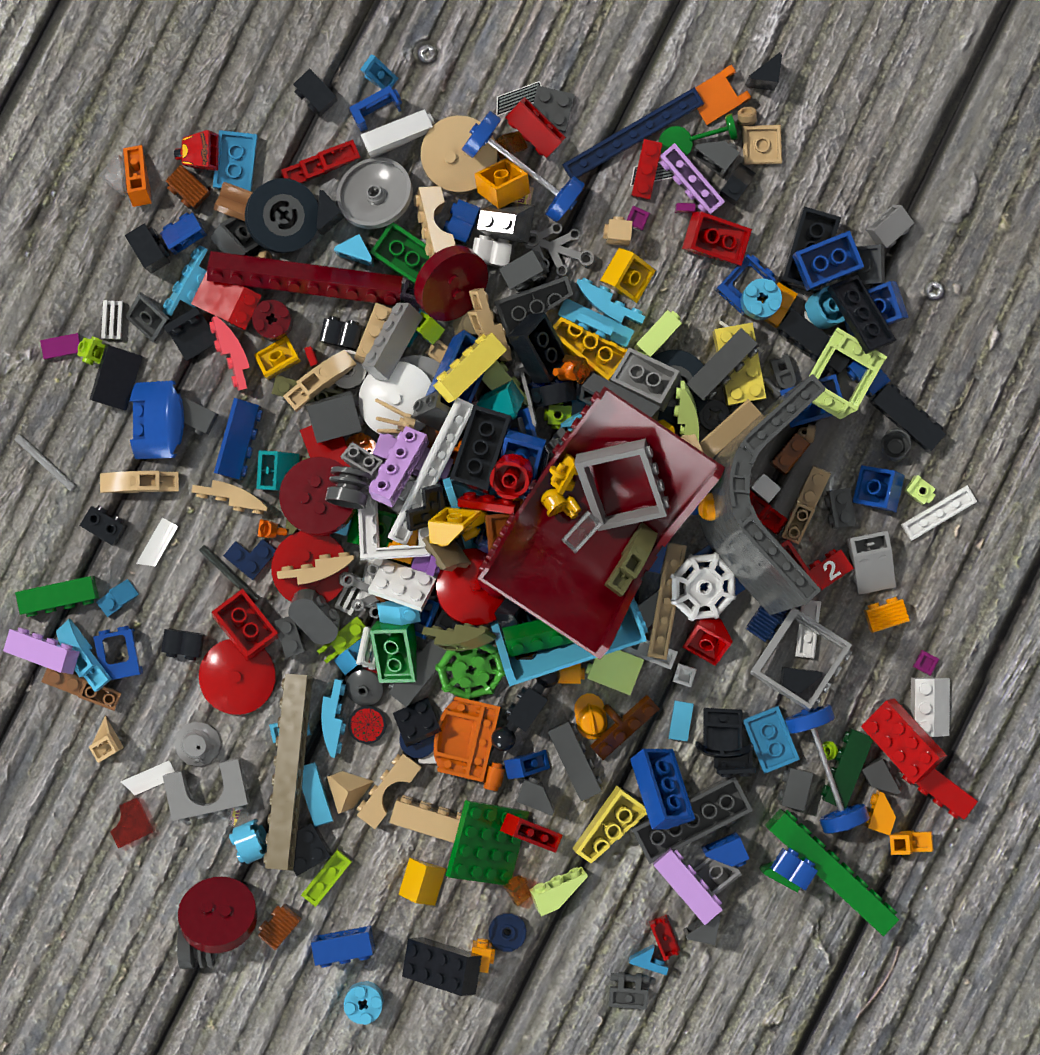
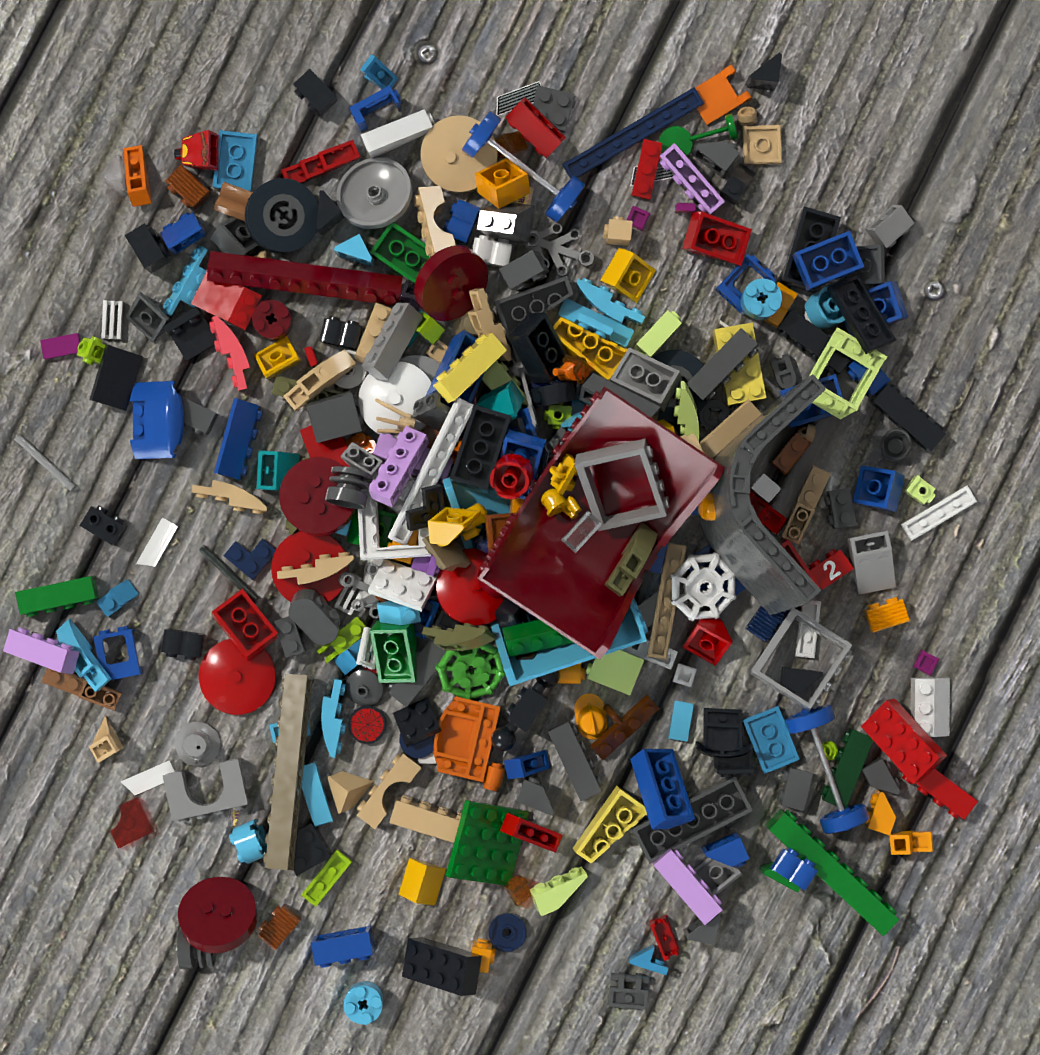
tan slope [100,471,179,493] -> none
orange piece [258,519,287,538] -> none
red plate [458,492,520,514] -> none

